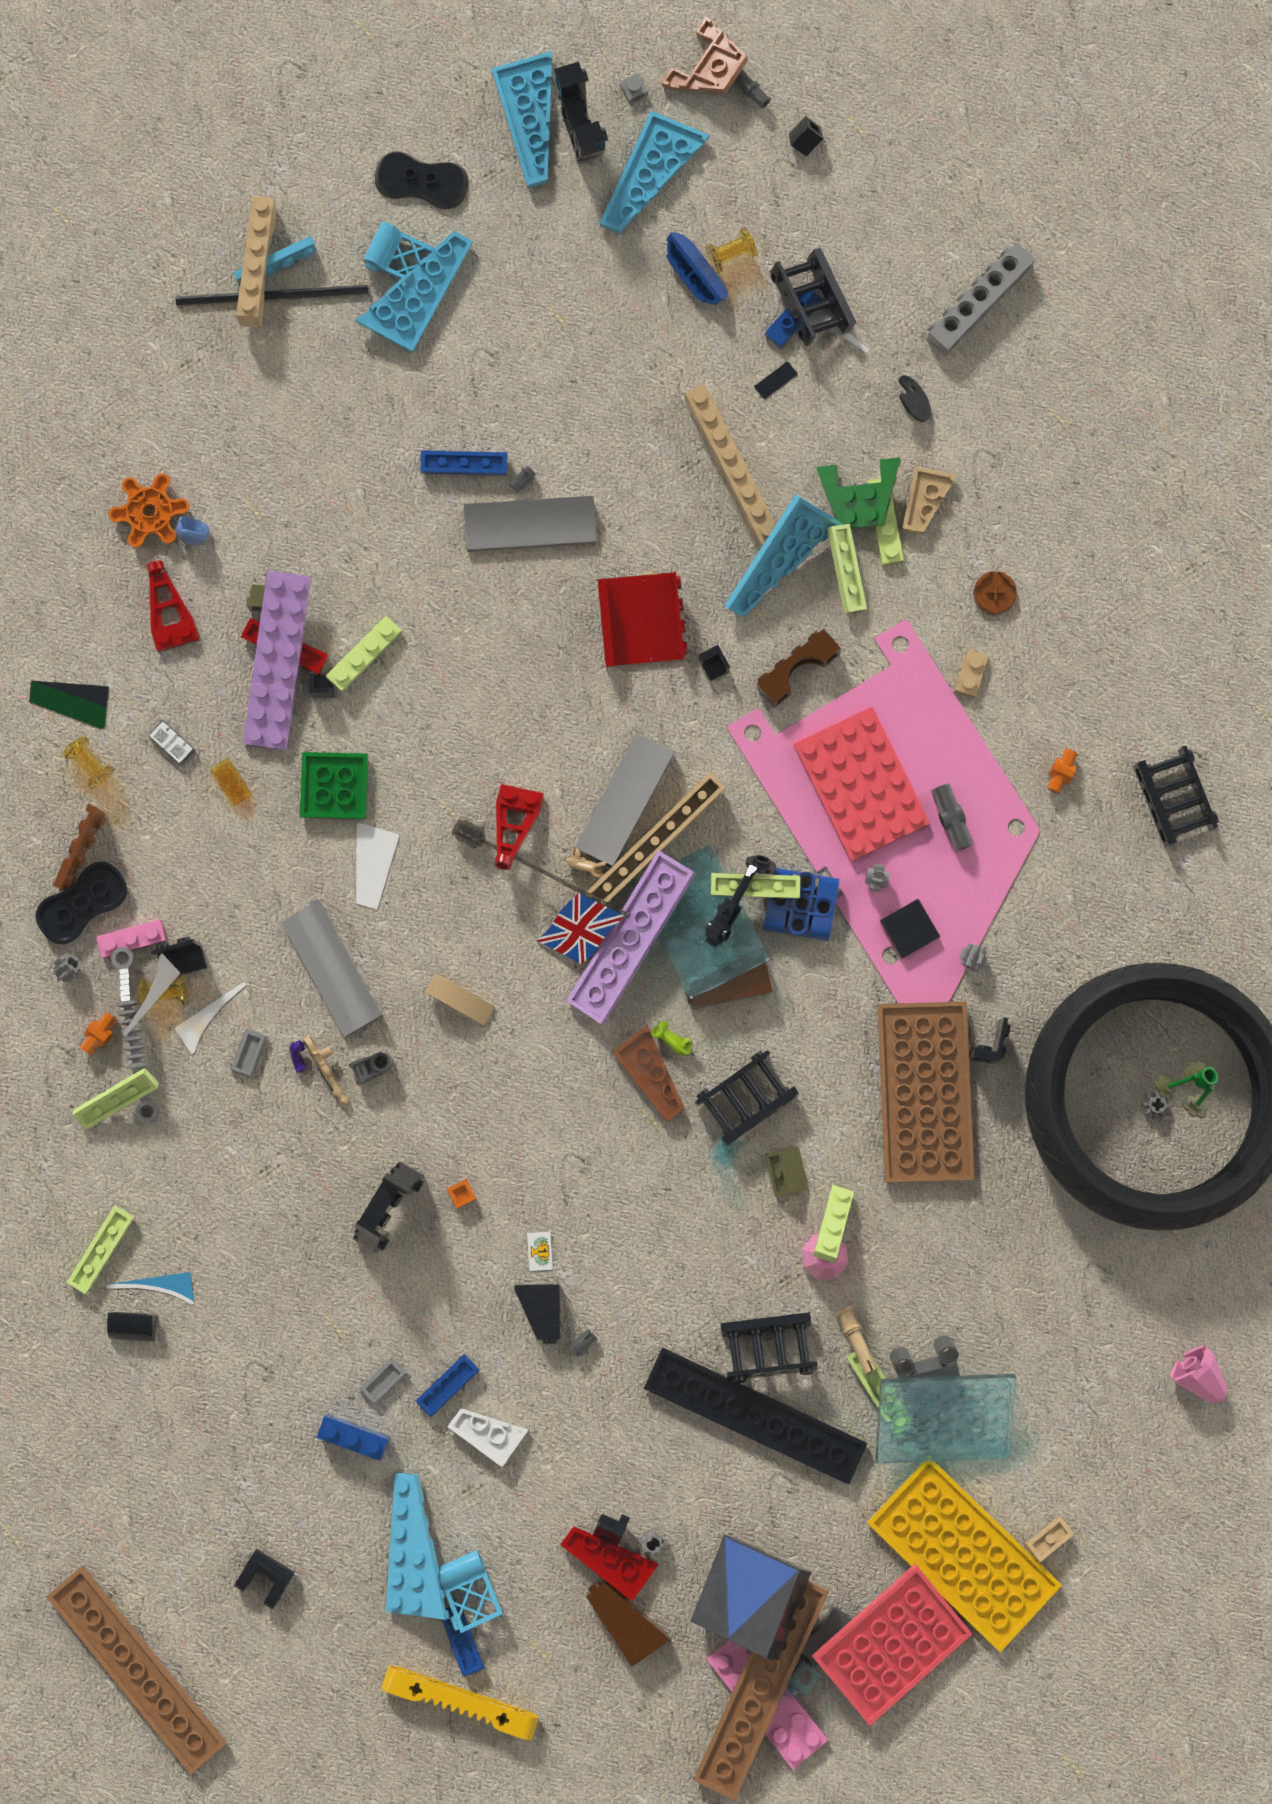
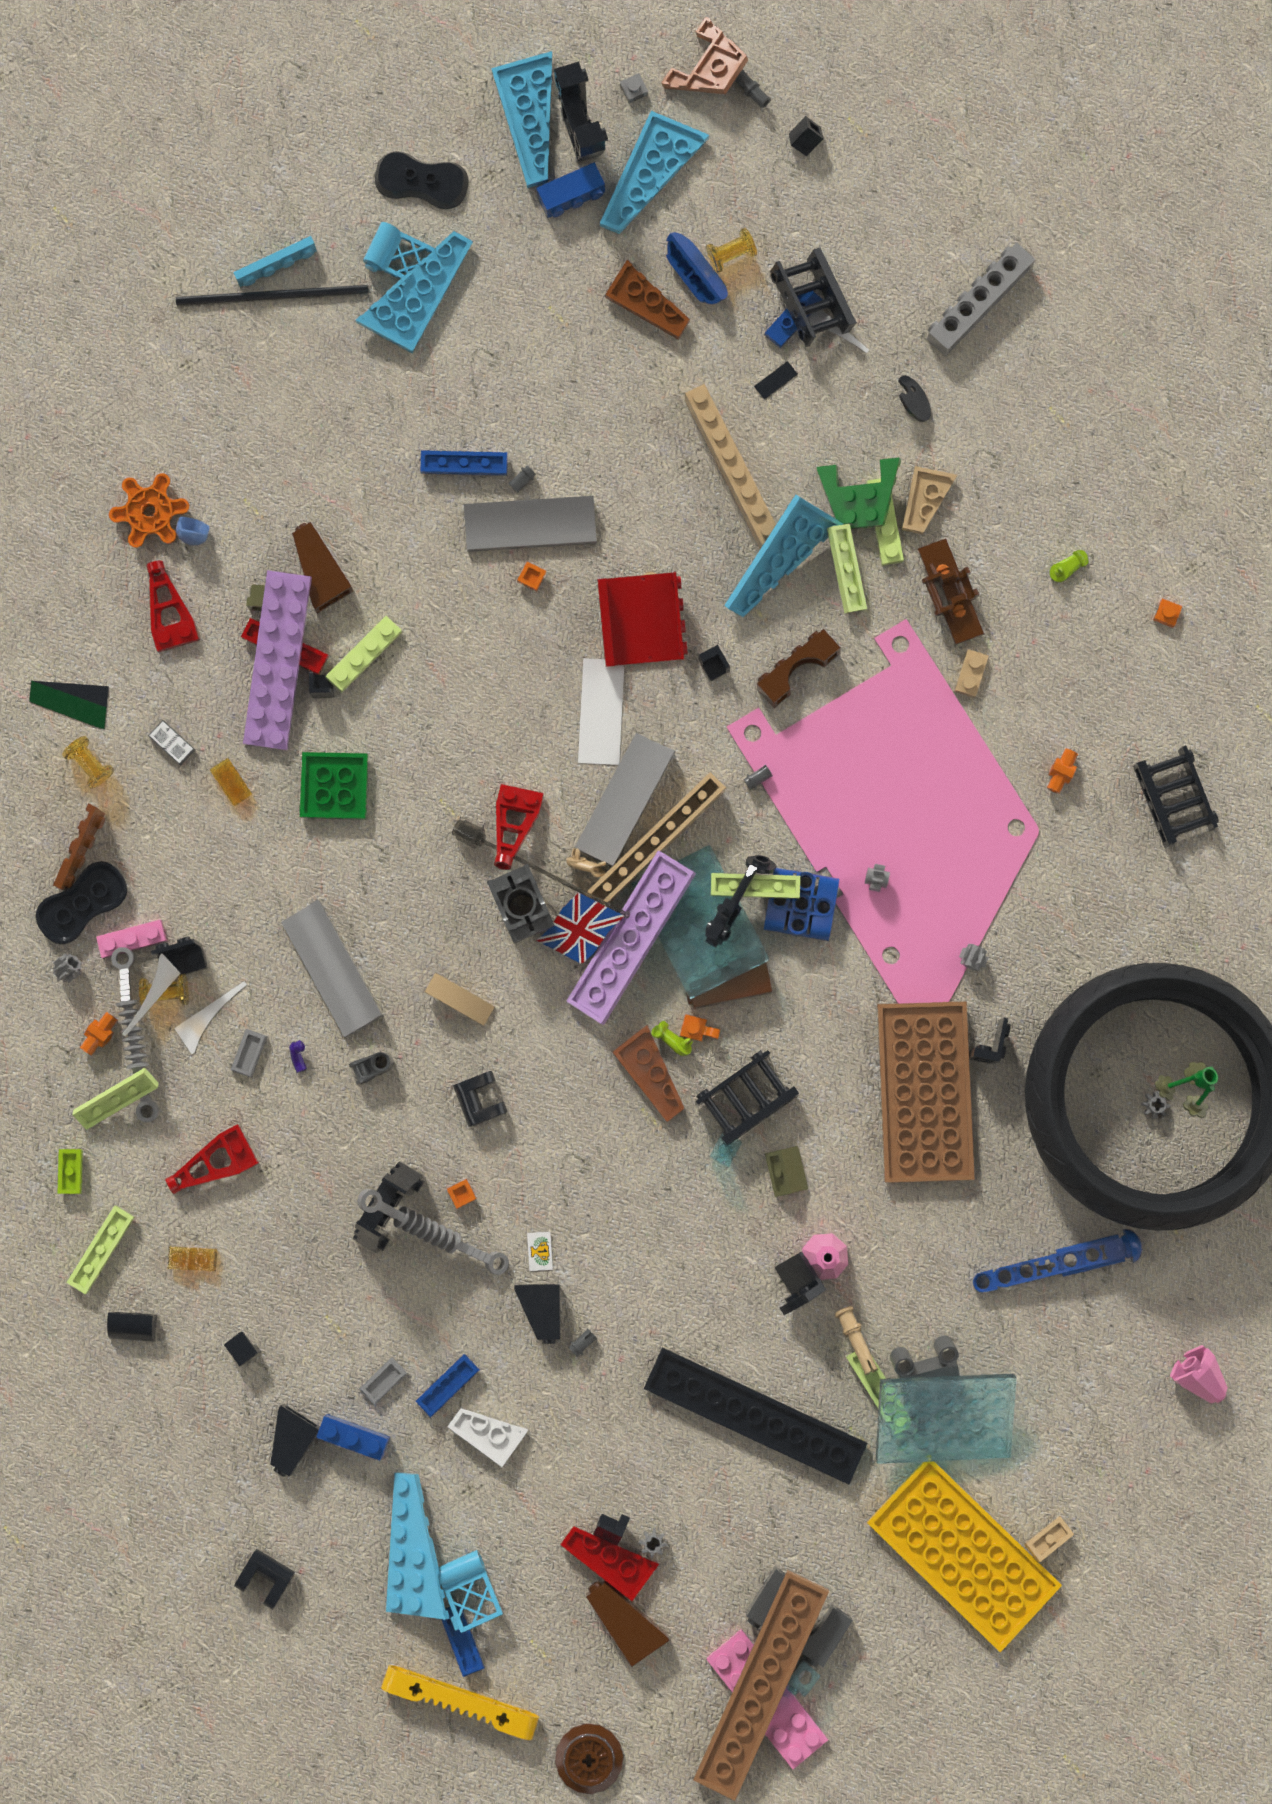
medium nougat plate [46,1565,227,1775] -> none
dark azure sticker [106,1272,194,1304] -> none
tan arch [236,196,277,328] -> none
tan piece [302,1035,349,1106] -> none
white sticker [356,823,400,909] -> none
black tile [690,1534,812,1661] -> none
black fence [720,1312,818,1384] -> none
coral plate [793,707,930,862] -> none
coral plate [812,1564,972,1726] -> none
yellowish green plate [813,1185,854,1263] -> none
black tile [880,899,941,959] -> none
dark grey piece [931,783,973,852] -> none
dark orange tile [973,571,1017,615] -> none
none -> lime plate [57,1149,83,1194]
none -> red plate [165,1124,259,1194]
none -> clear yellow slope [167,1246,217,1271]
none -> black panel [224,1332,261,1366]
none -> black slope [270,1404,320,1477]
none -> reddish brown slope [292,522,354,614]
none -> light grey piece [357,1189,509,1275]
none -> black connector [453,1071,508,1127]
none -> dark grey piece [487,864,554,944]
none -> orange plate [517,562,547,592]
none -> blue brick [536,162,606,218]
none -> reddish brown piece [555,1723,623,1794]
none -> white sticker [578,658,624,765]
none -> dark orange wing [605,260,690,340]
none -> orange plate [680,1014,720,1042]
none -> dark grey pin [744,765,773,790]
none -> black bracket [775,1252,826,1315]
none -> reddish brown piece [917,539,984,645]
none -> blue piece [973,1229,1142,1292]
none -> lime piece [1050,550,1089,582]
none -> orange plate [1153,598,1182,628]

